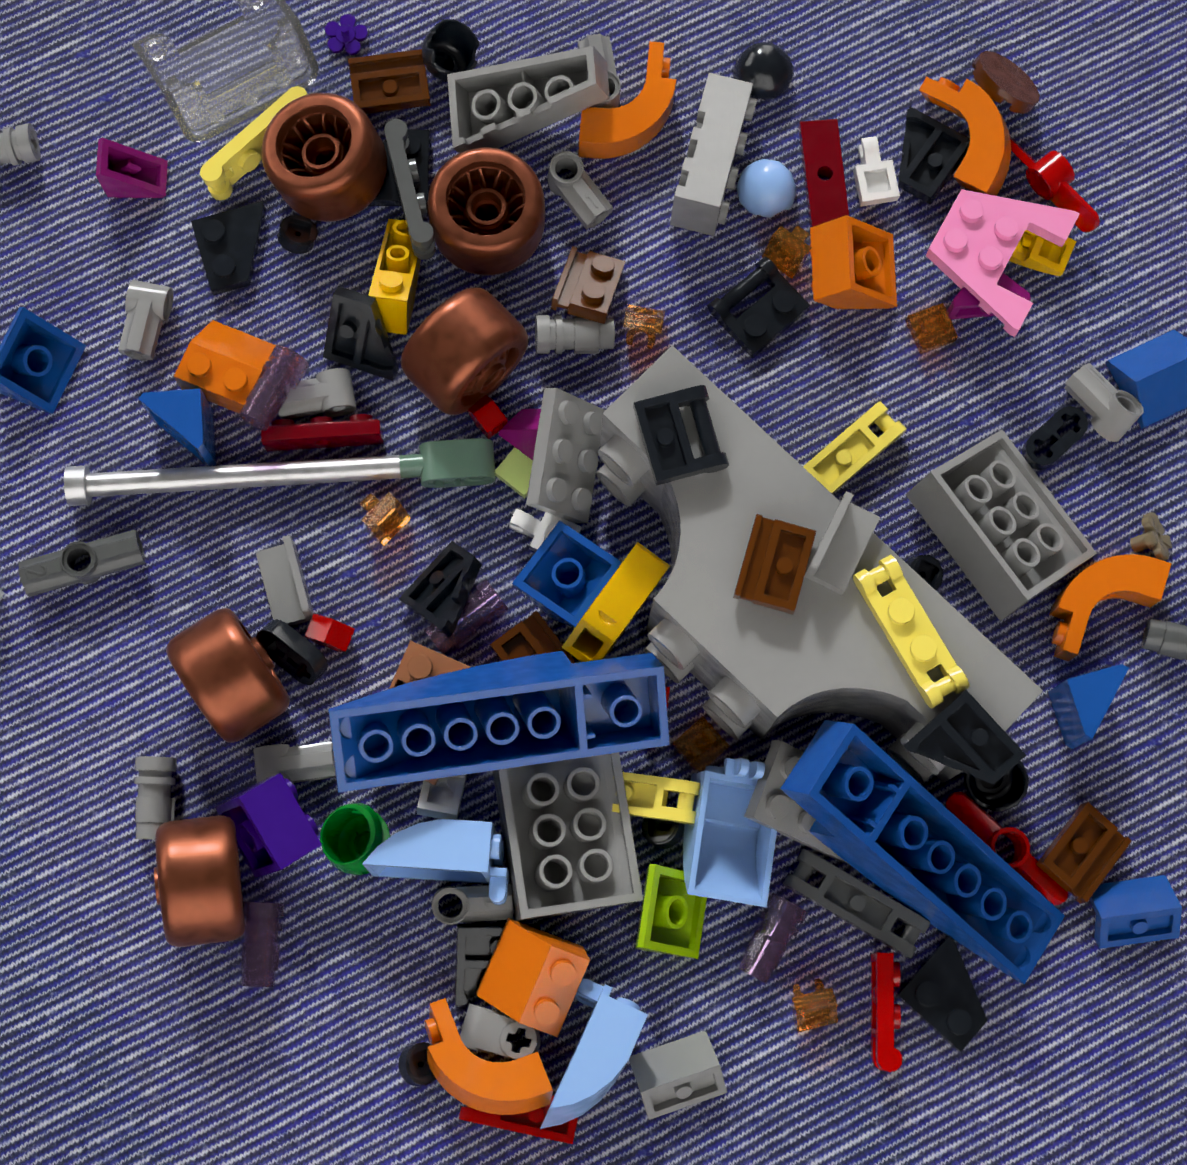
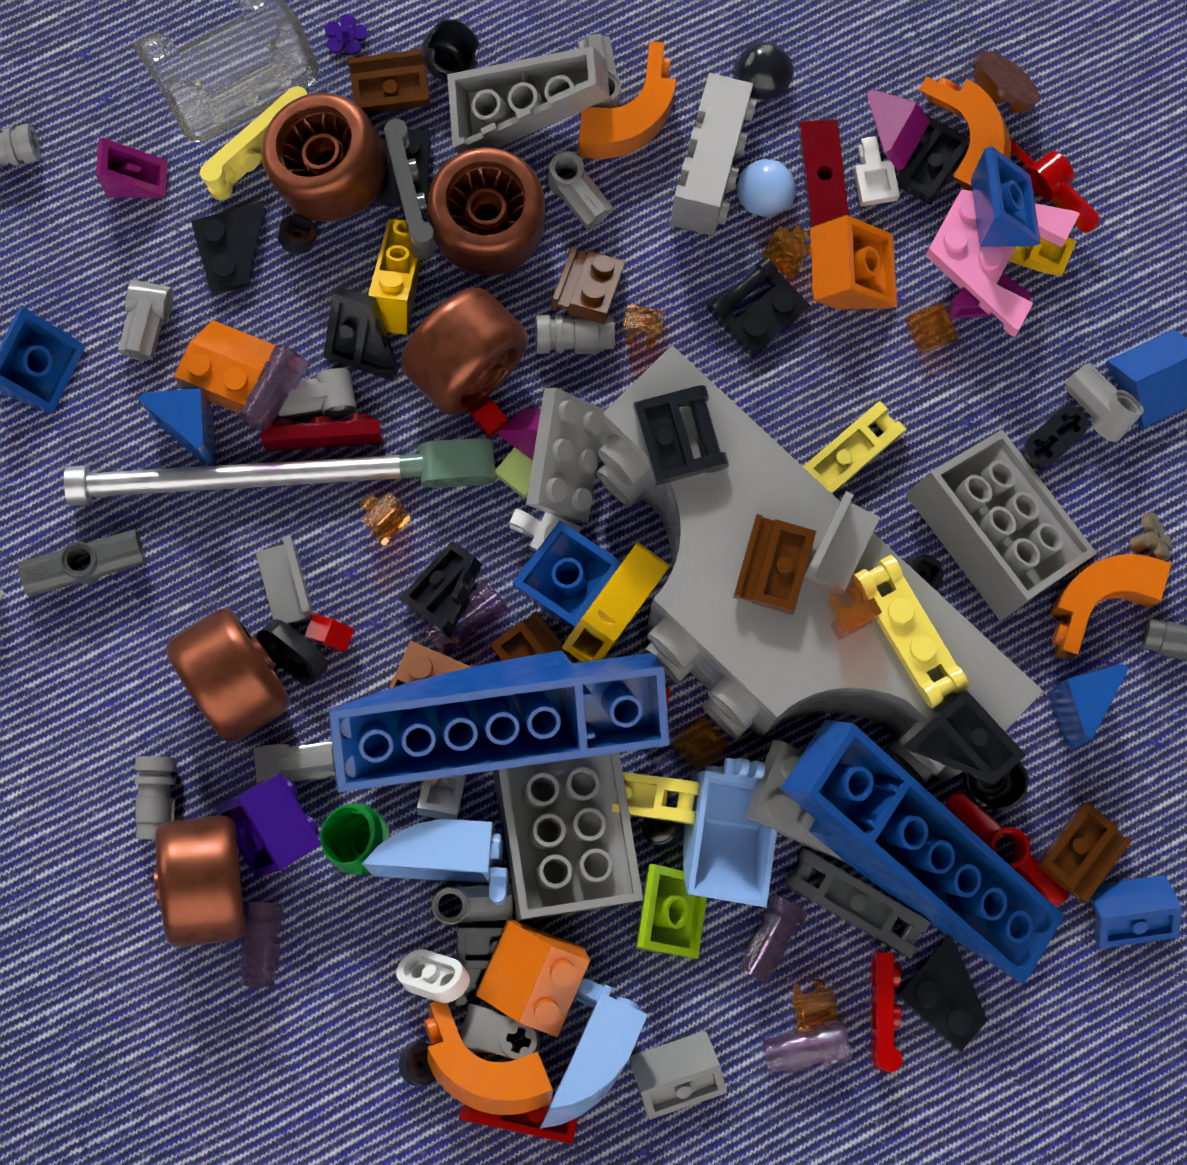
none -> white plate [396,949,470,1003]
none -> clear purple axle [762,1019,852,1074]
none -> clear orange tile [828,585,882,640]
none -> magenta slope [866,90,930,171]
none -> blue slope [971,146,1041,247]

